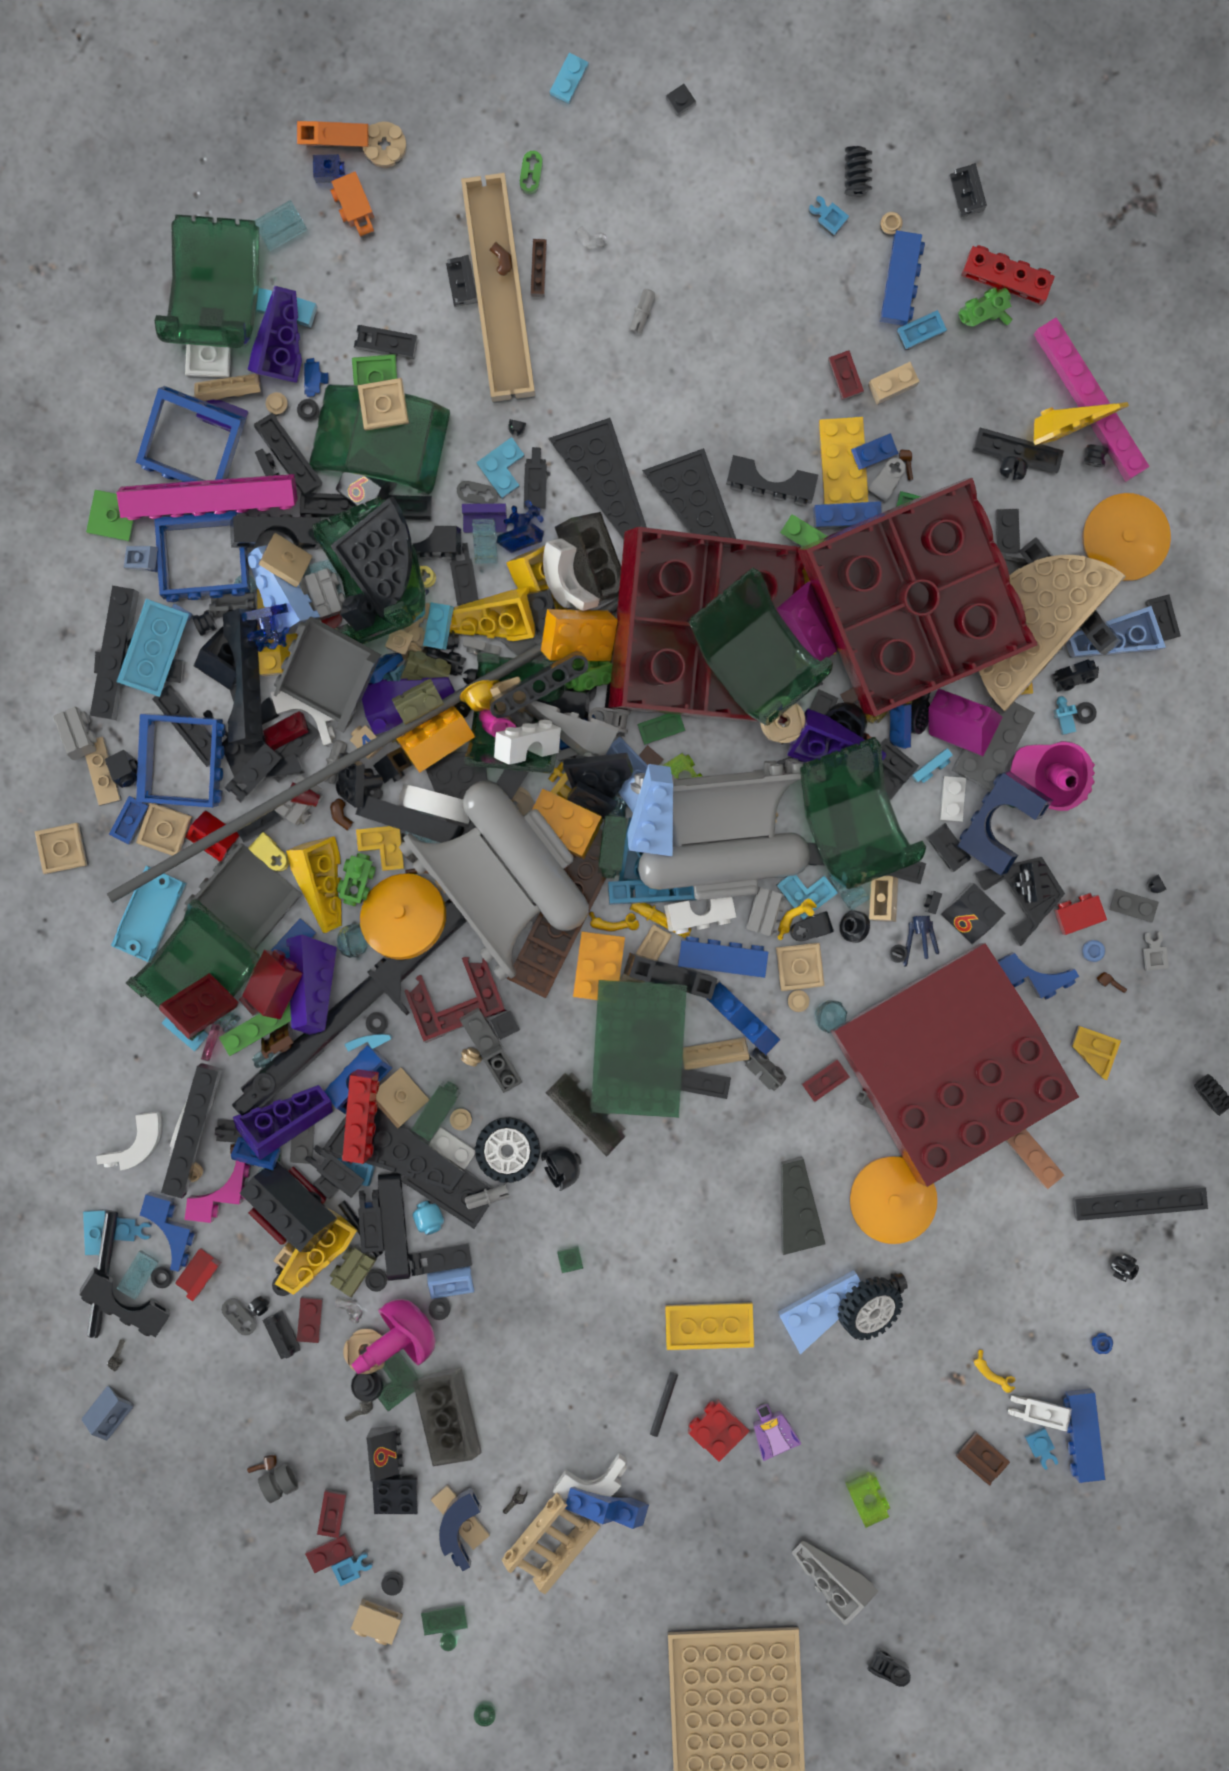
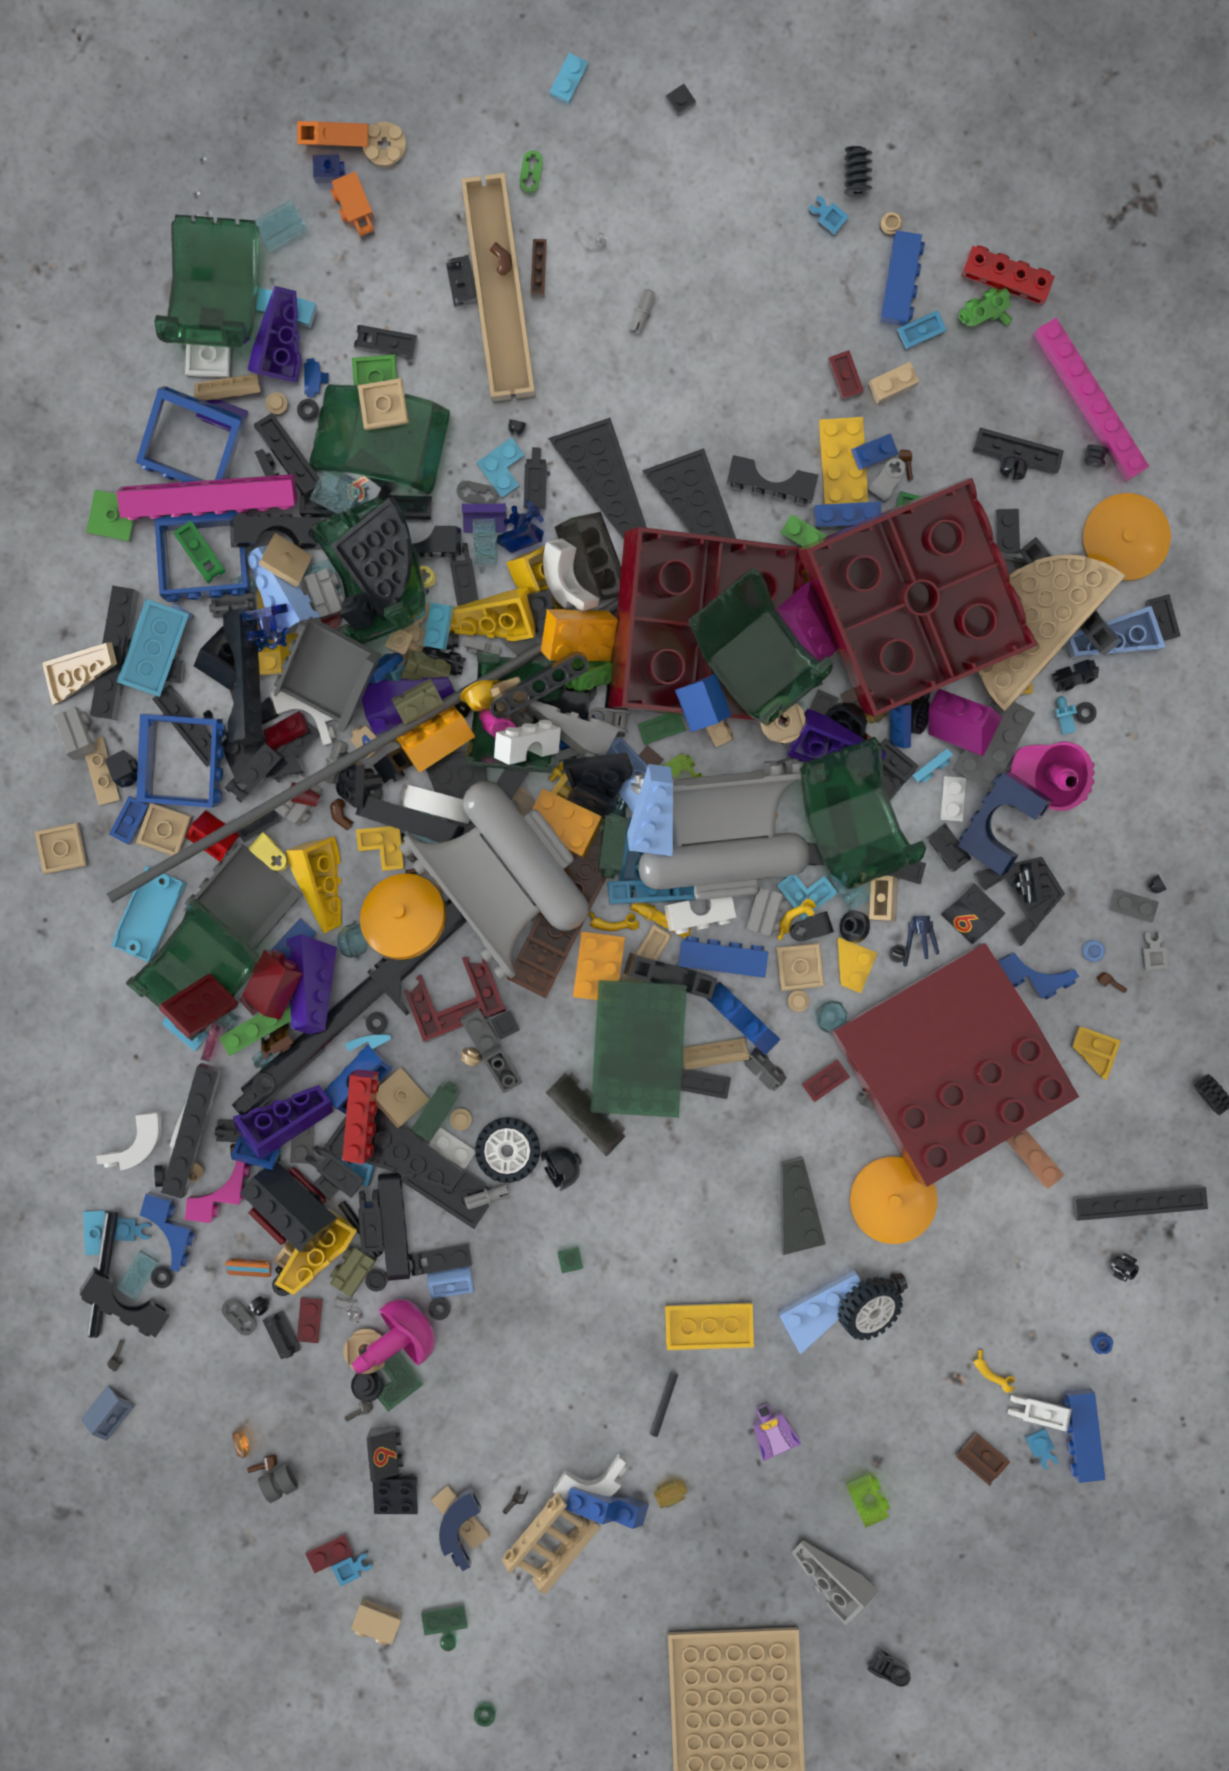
sand blue slope [124,546,158,572] -> none
red panel [175,1248,222,1301] -> none
black wheel [192,610,217,636] -> none
dark red plate [317,1489,347,1538] -> none
bright green brick [337,853,376,906] -> none
black plate [381,1573,403,1596] -> none
medium azure head [412,1201,444,1235] -> none
clear smoke slope [412,1368,482,1466] -> none
black hinge [463,668,480,685] -> none
red plate [688,1399,750,1462] -> none
black plate [923,891,942,914] -> none
black hinge [949,163,987,217] -> none
yellow wedge [1034,402,1129,445] -> none
red brick [1054,893,1107,935] -> none
none -> tan wing [42,642,117,705]
none -> black tile [154,1165,165,1187]
none -> green plate [173,520,226,584]
none -> orange slope [225,1258,272,1277]
none -> clear orange piece [232,1430,249,1459]
none -> clear light blue plate [309,470,363,519]
none -> clear yellow brick [654,1479,688,1509]
none -> blue slope [675,674,731,732]
none -> tan brick [705,720,734,748]
none -> yellow wing [837,937,878,993]

